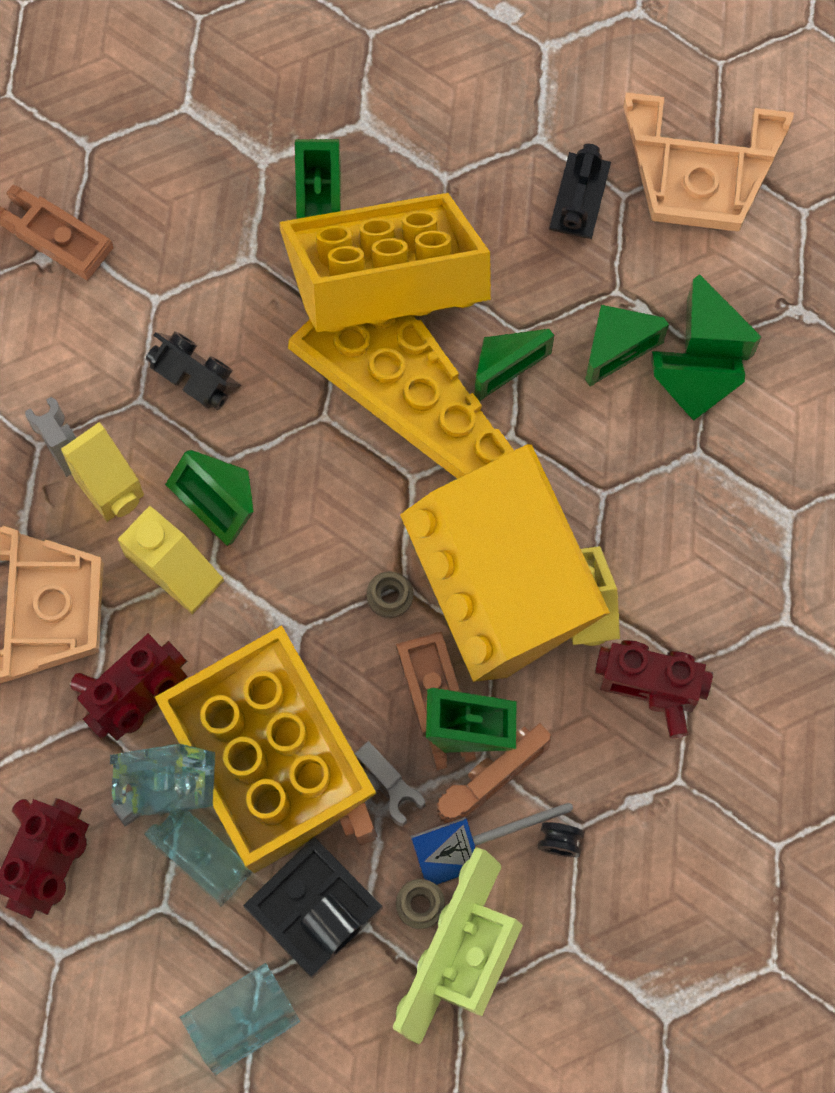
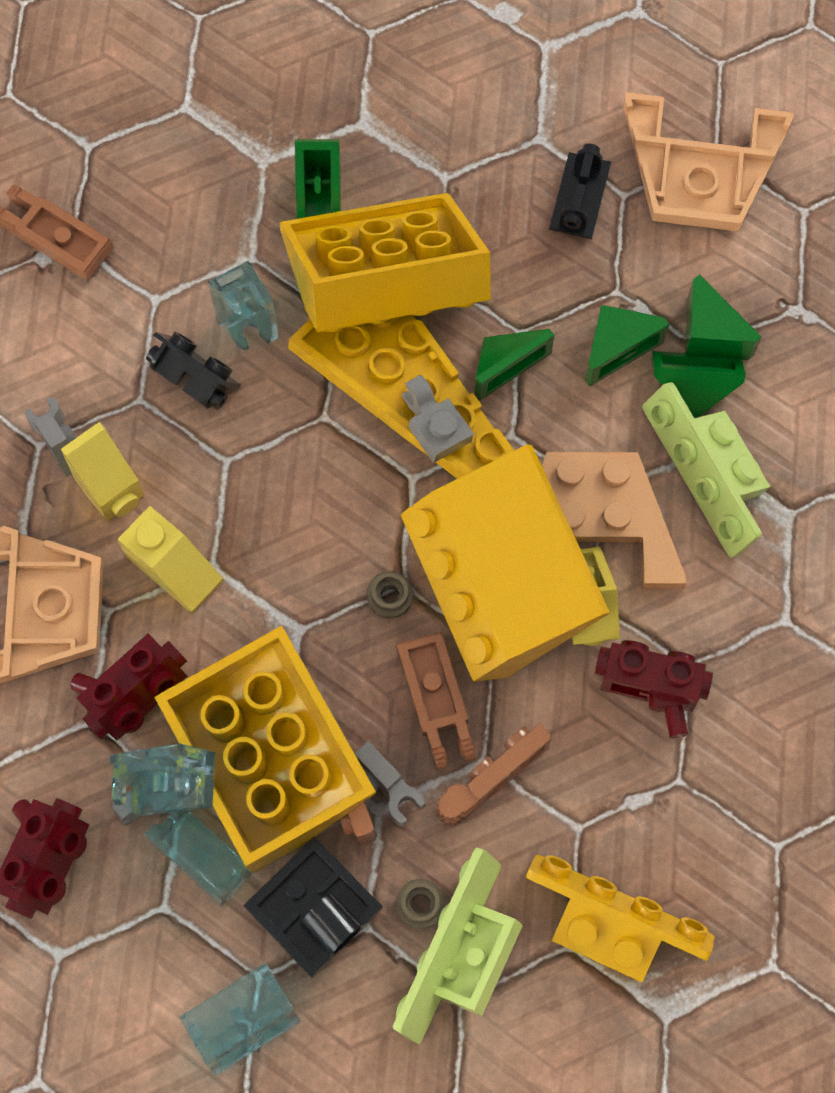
green slope [165,450,254,546] -> none
piece [411,803,573,885] -> none
green slope [426,688,517,753] -> none
black bush [538,822,584,858] -> none
none -> clear light blue hinge [208,261,279,350]
none -> light grey plate [402,375,474,463]
none -> yellow bracket [526,854,715,982]
none -> light nougat wing [542,452,686,589]
none -> yellowish green bracket [642,382,770,558]

